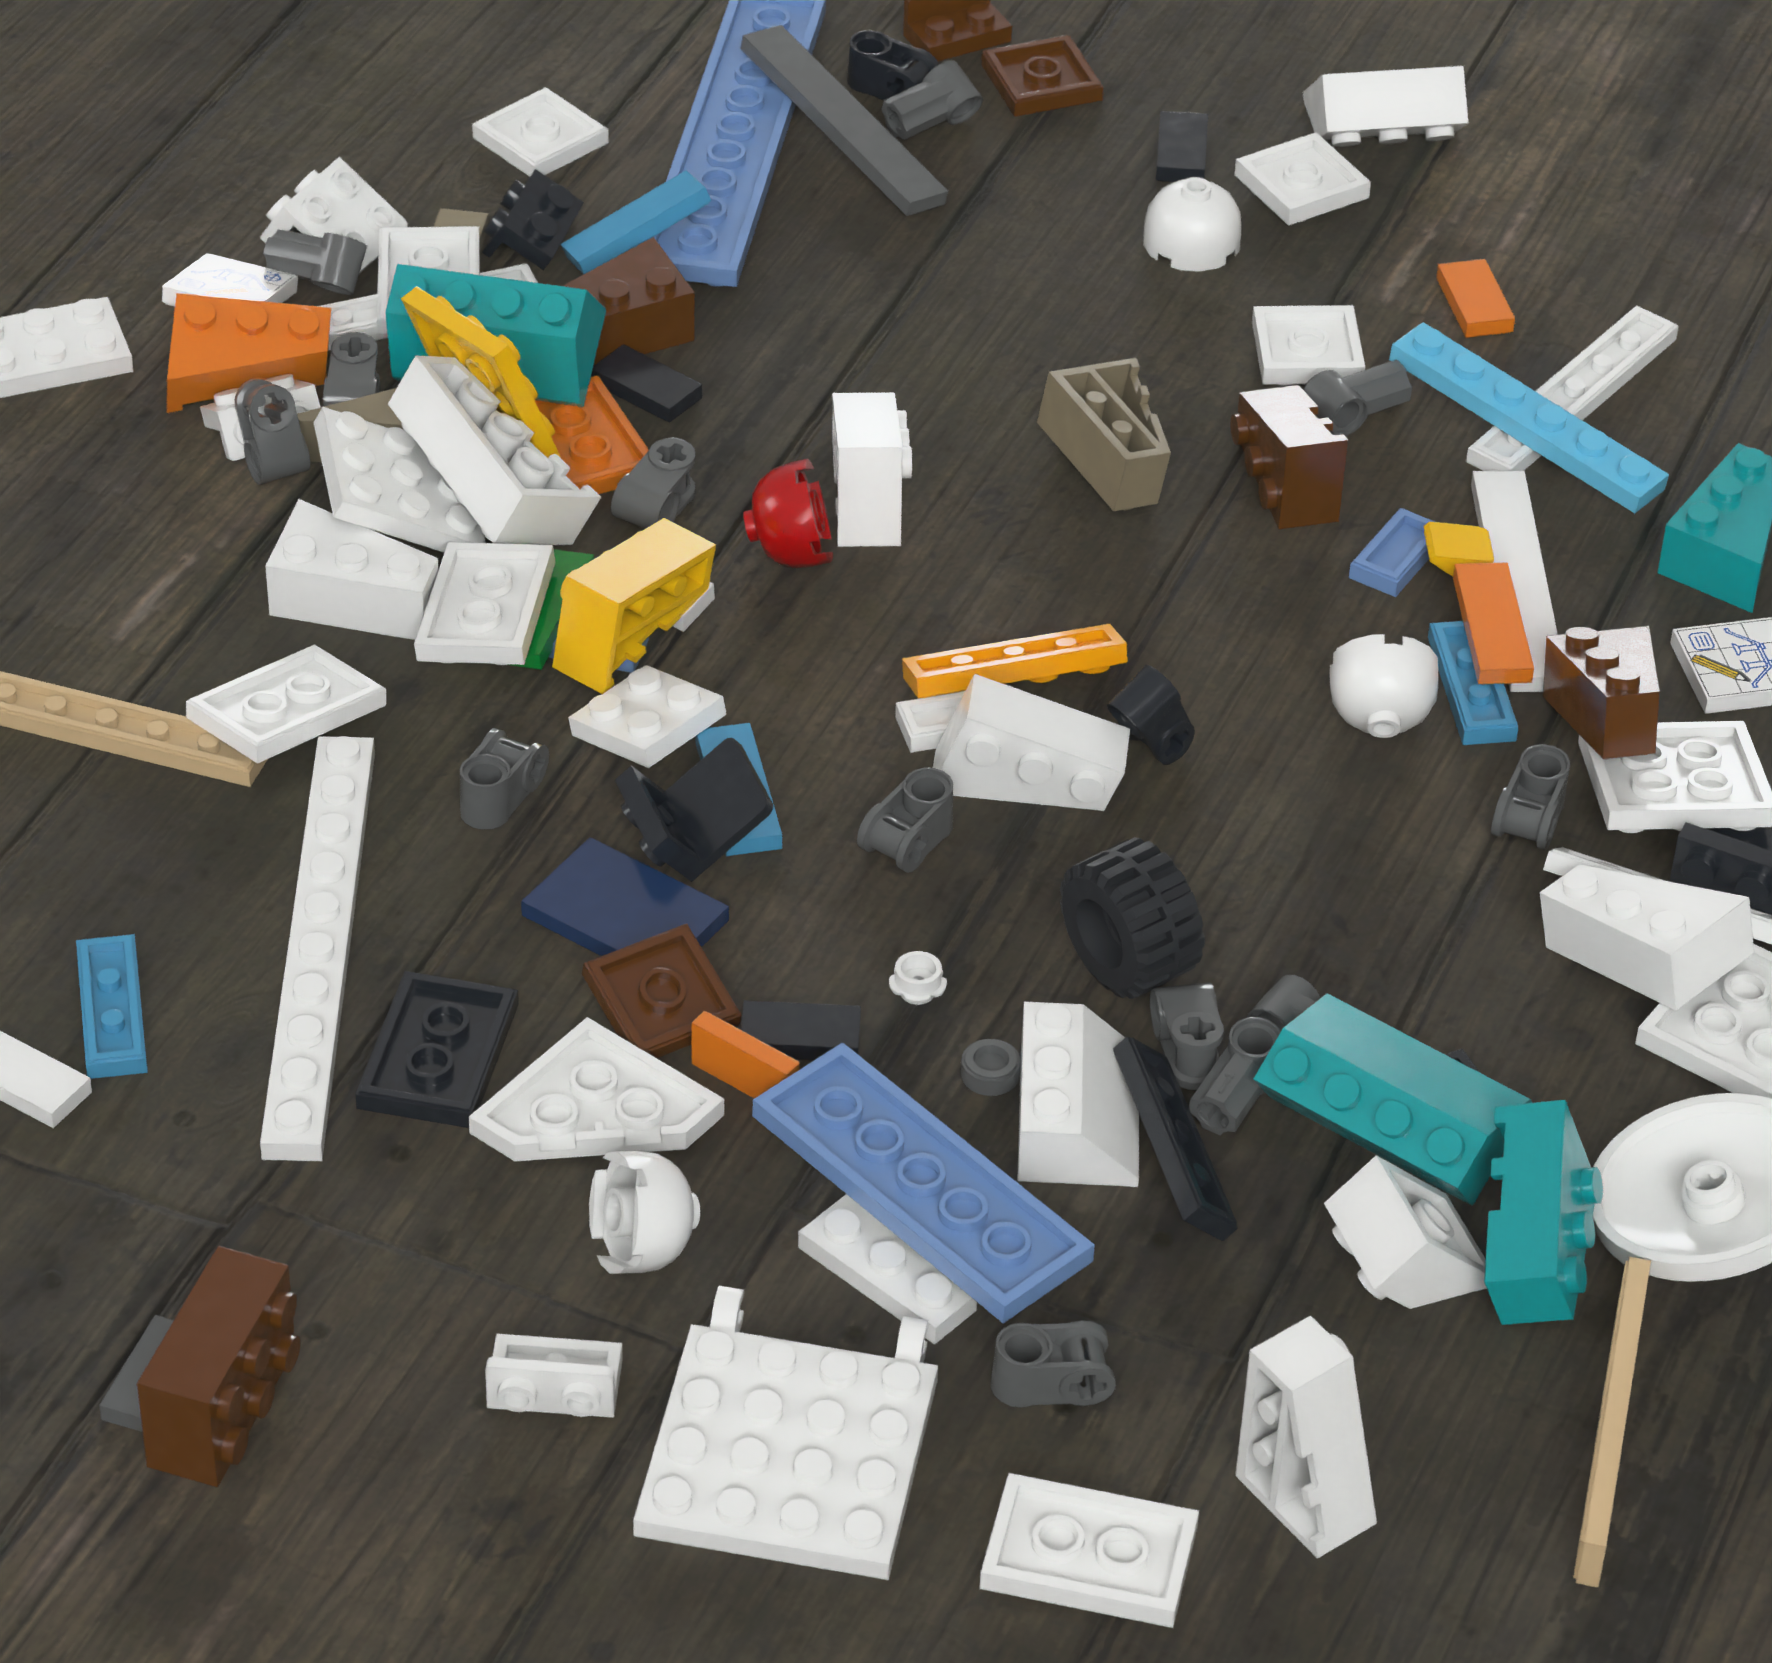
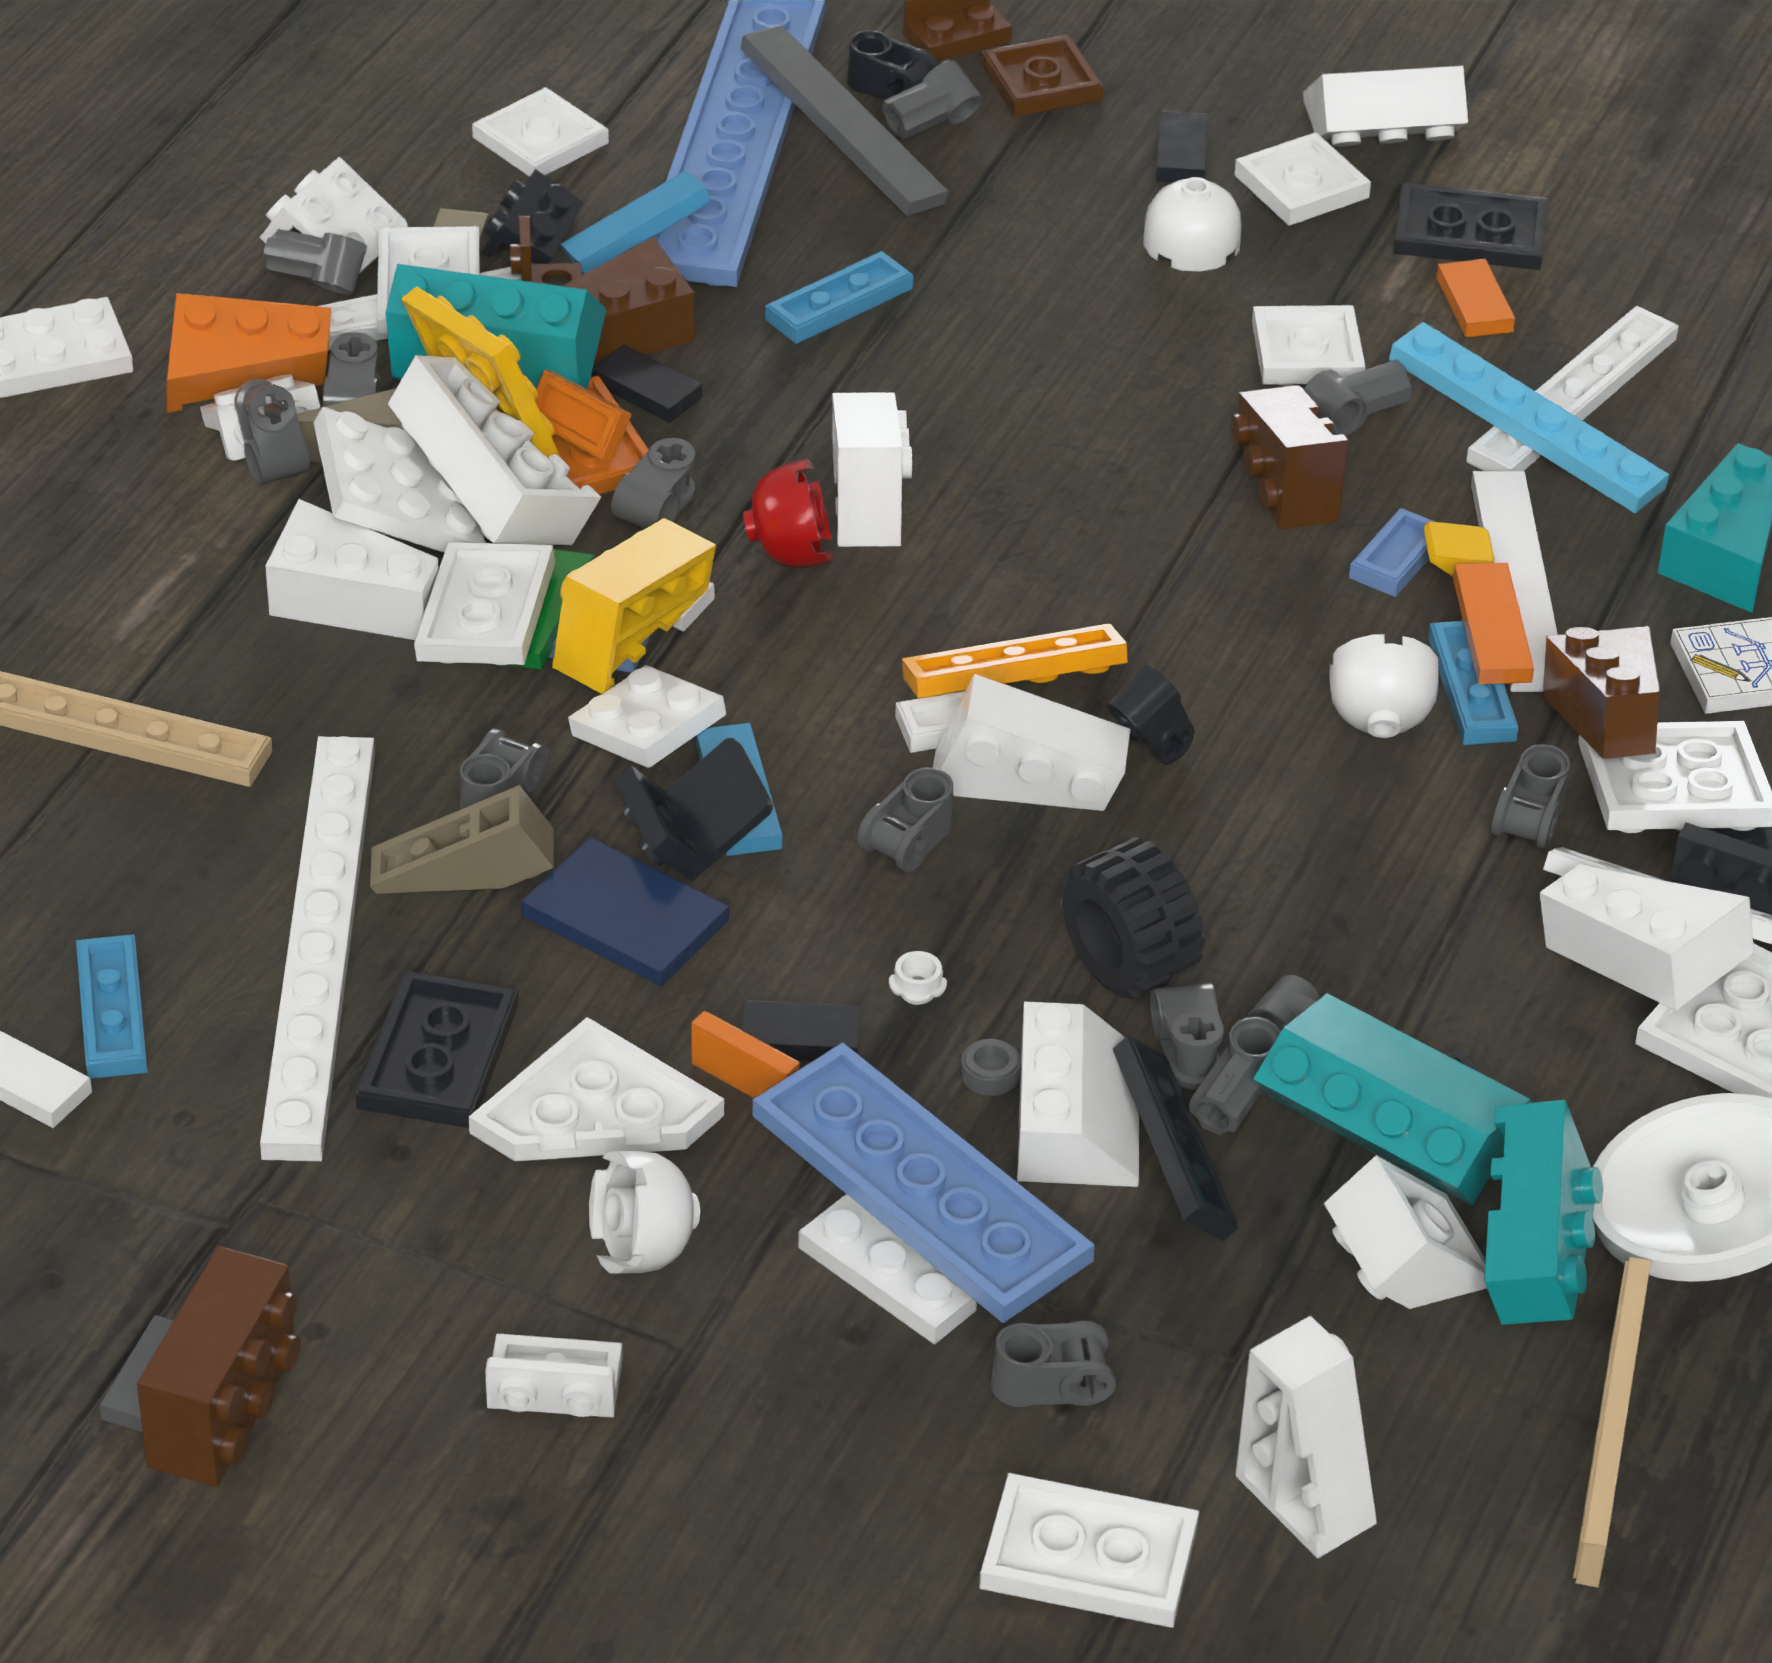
white tile [162,254,298,306] -> none
white tile [186,644,386,764] -> none
reddish brown tile [581,923,742,1058] -> none
white plate [633,1286,938,1580] -> none
dark tan wedge [1037,358,1171,511] -> none
none -> dark tan slope [370,785,554,894]
none -> reddish brown bracket [510,216,582,284]
none -> orange tile [535,370,632,462]
none -> dark azure tile [765,251,913,344]
none -> black tile [1393,183,1548,270]

